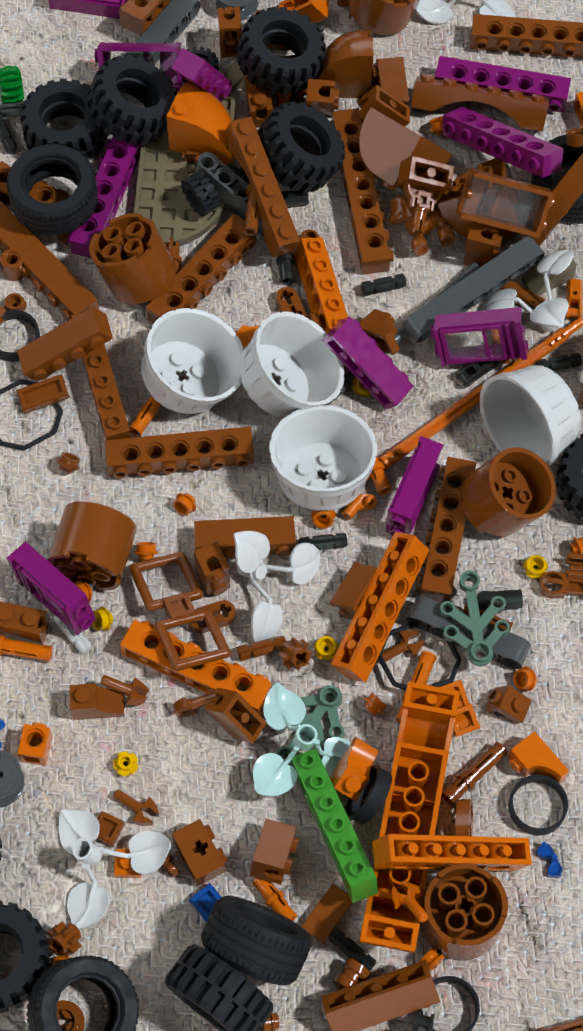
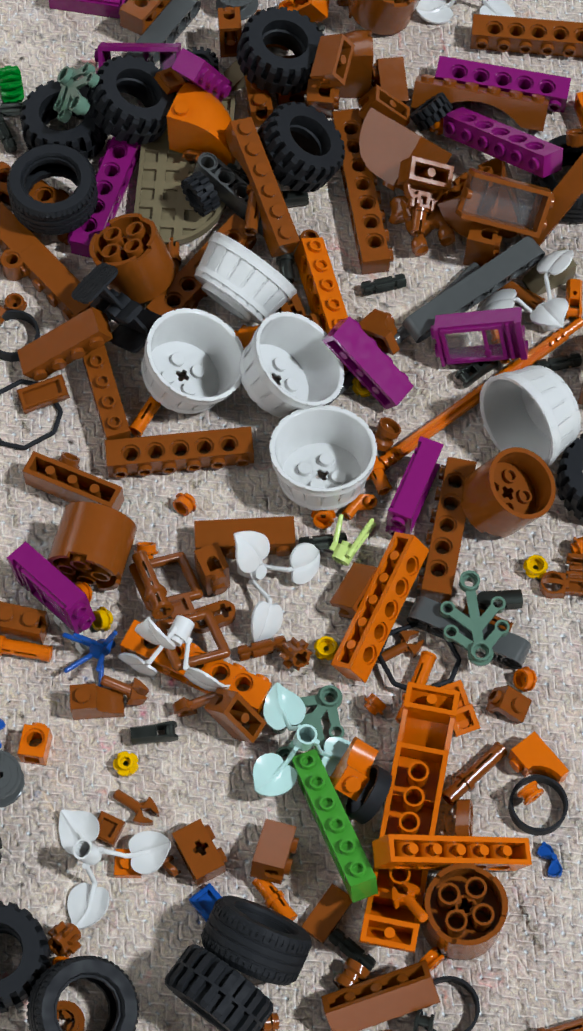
none -> dark orange brick [22,451,124,511]
none -> sand green plant [53,62,100,124]
none -> blue plant [62,630,118,687]
none -> black piece [71,263,161,353]
none -> white plant [118,615,230,691]
none -> pearl dark grey bar [130,721,179,745]
none -> dark orange pin [132,550,174,620]
none -> dark orange tile [154,67,186,95]
none -> white piece [194,231,297,325]
none -> dark orange brick [310,33,355,88]
none -> yellowish green plant [329,514,376,566]
none -> dark orange wheel [373,417,401,452]
none -> black tyre [410,92,453,131]
none -> orange bush [517,780,544,806]

